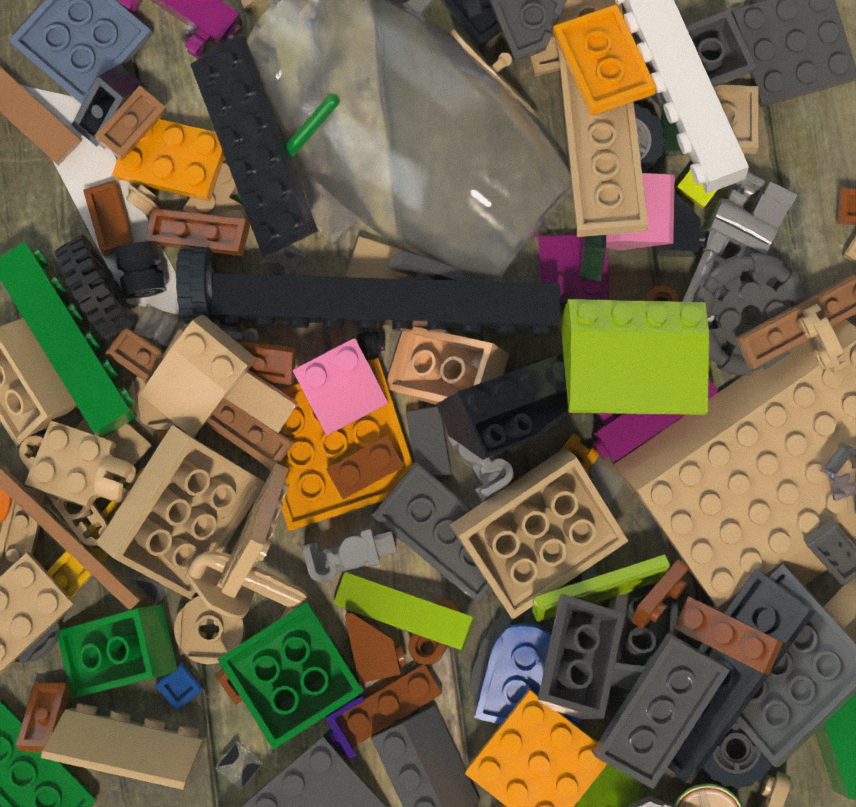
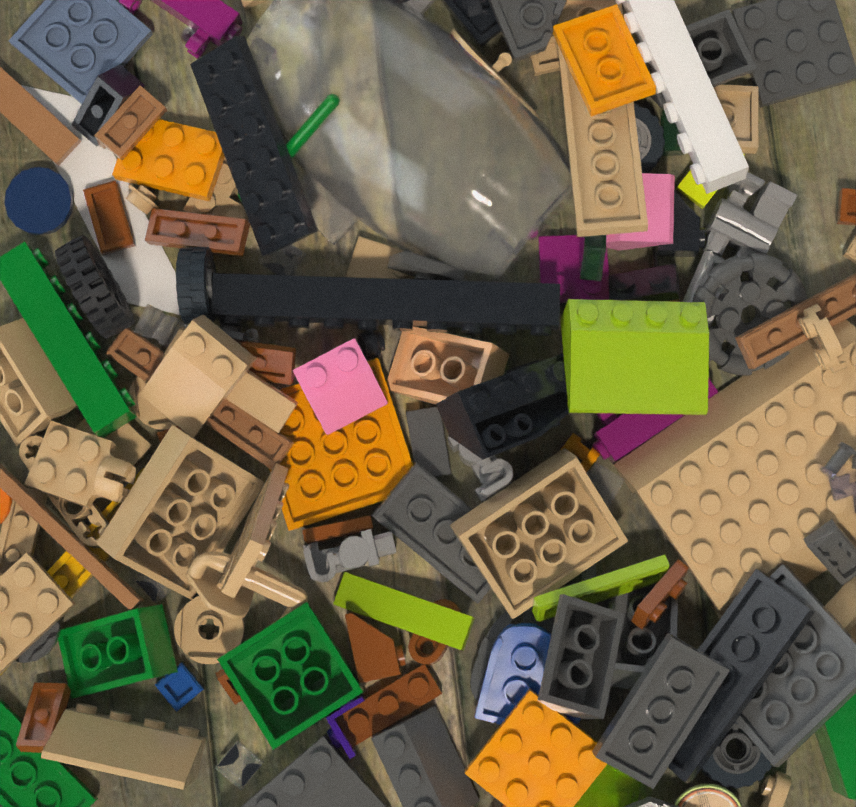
black wheel [114,241,167,299] -> none
dark orange plate [326,436,404,500] -> none
dark orange plate [674,596,784,675] -> none
none -> dark blue tile [4,167,74,235]
none -> dark orange tile [302,515,374,544]
none -> black plate [609,263,680,301]

